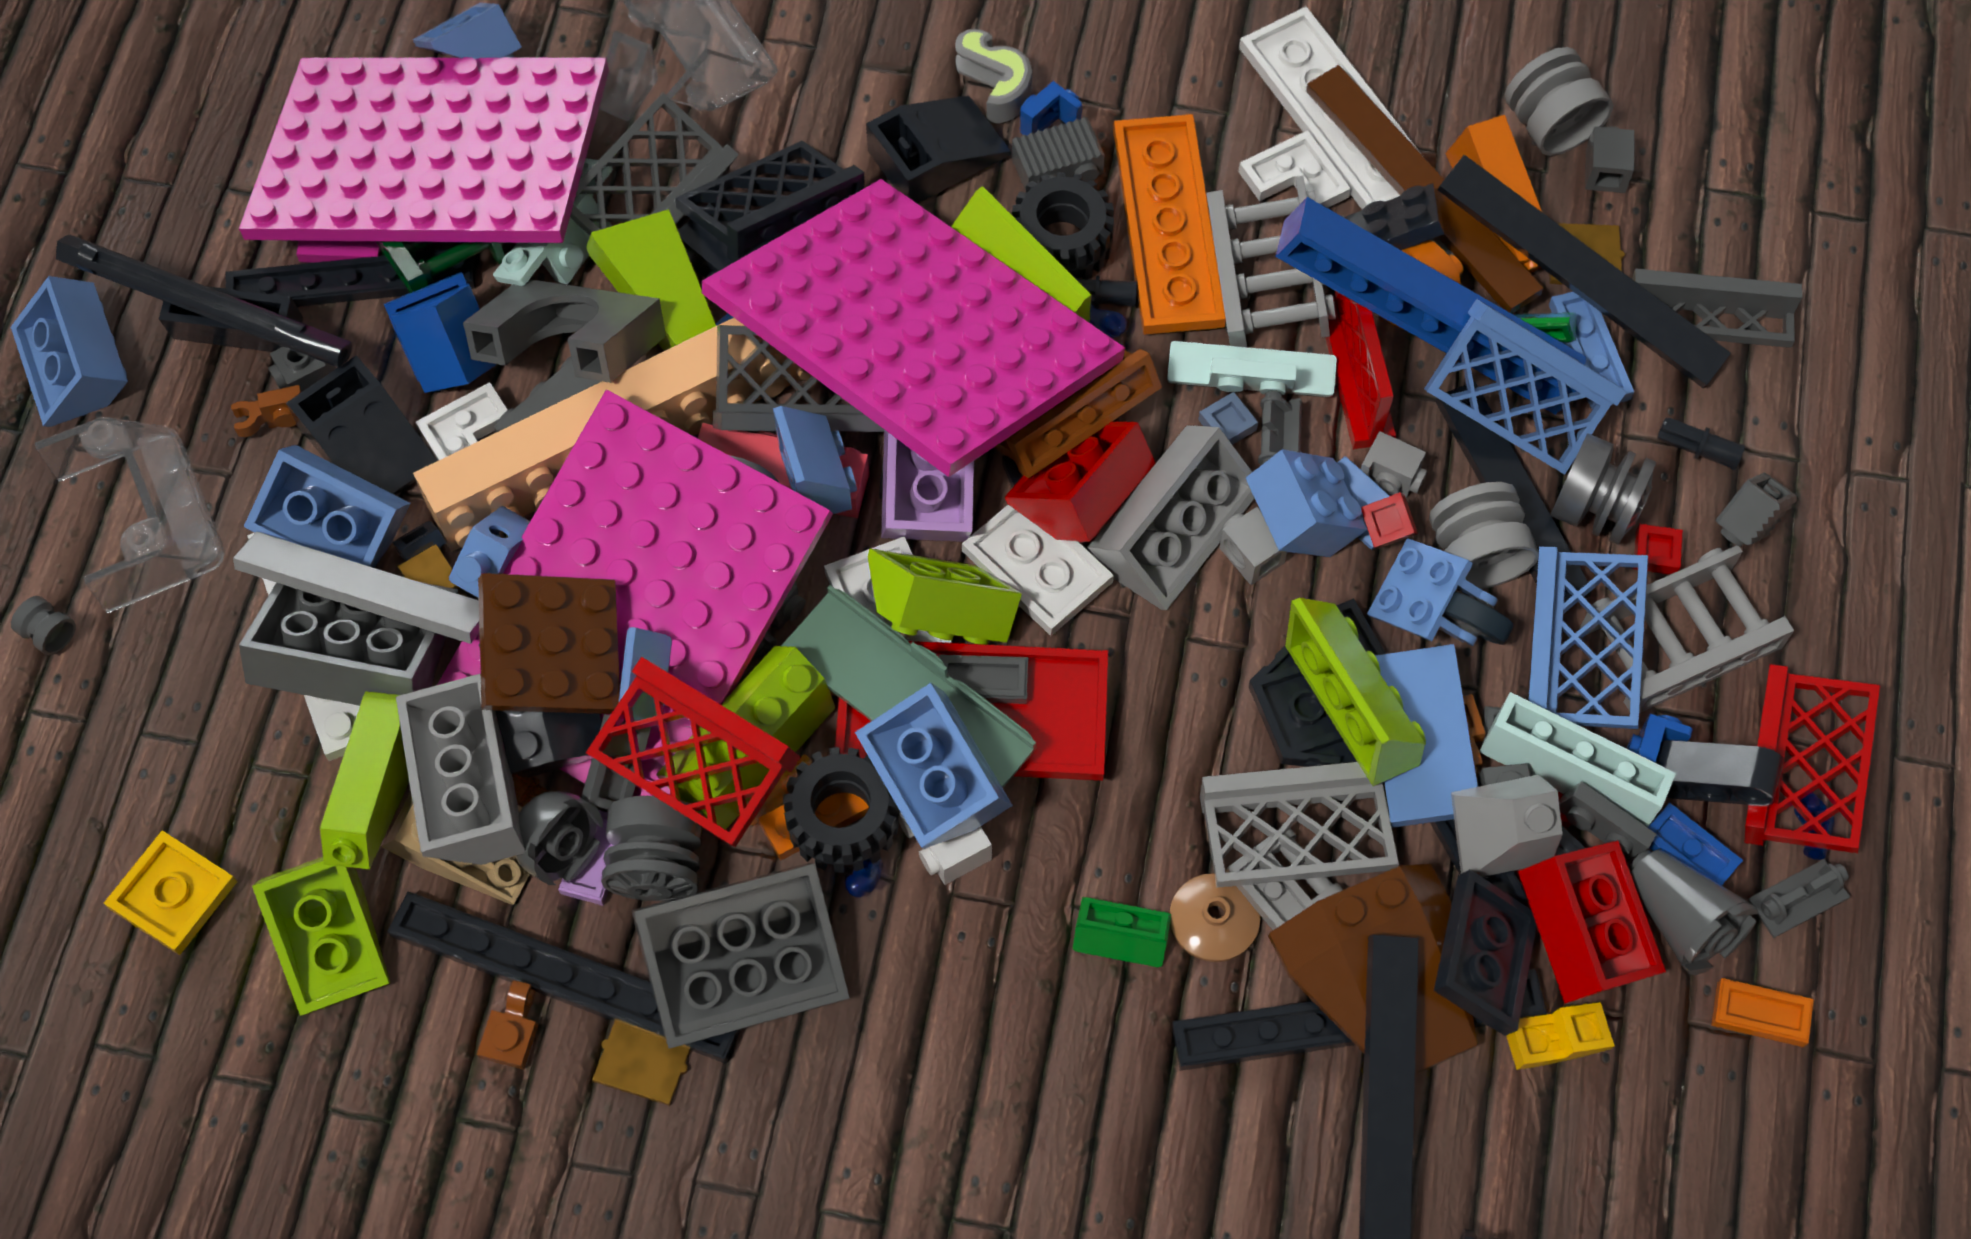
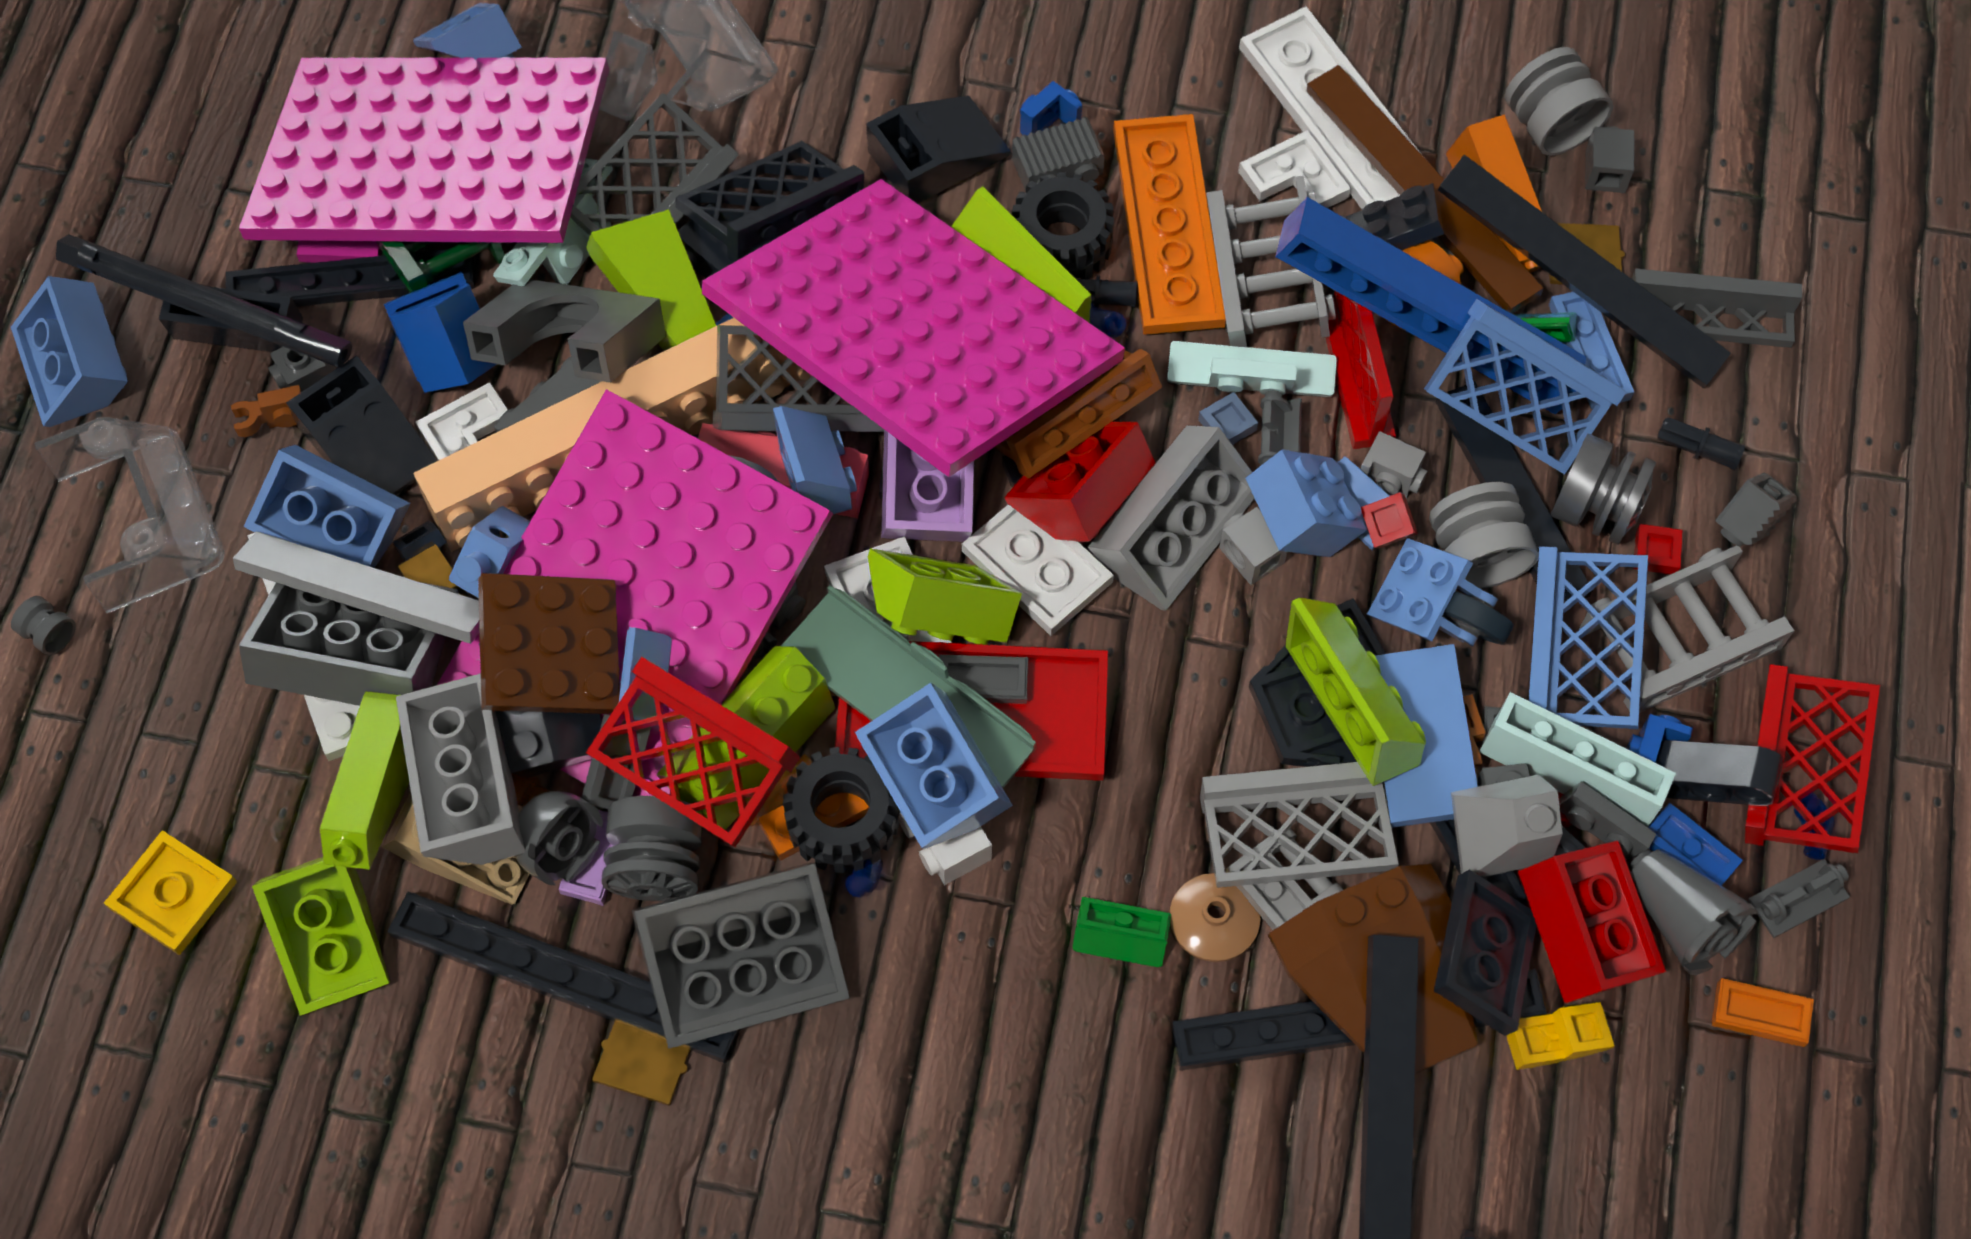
dark orange plate [477,980,539,1070] -> none
light grey animal [955,29,1032,124] -> none

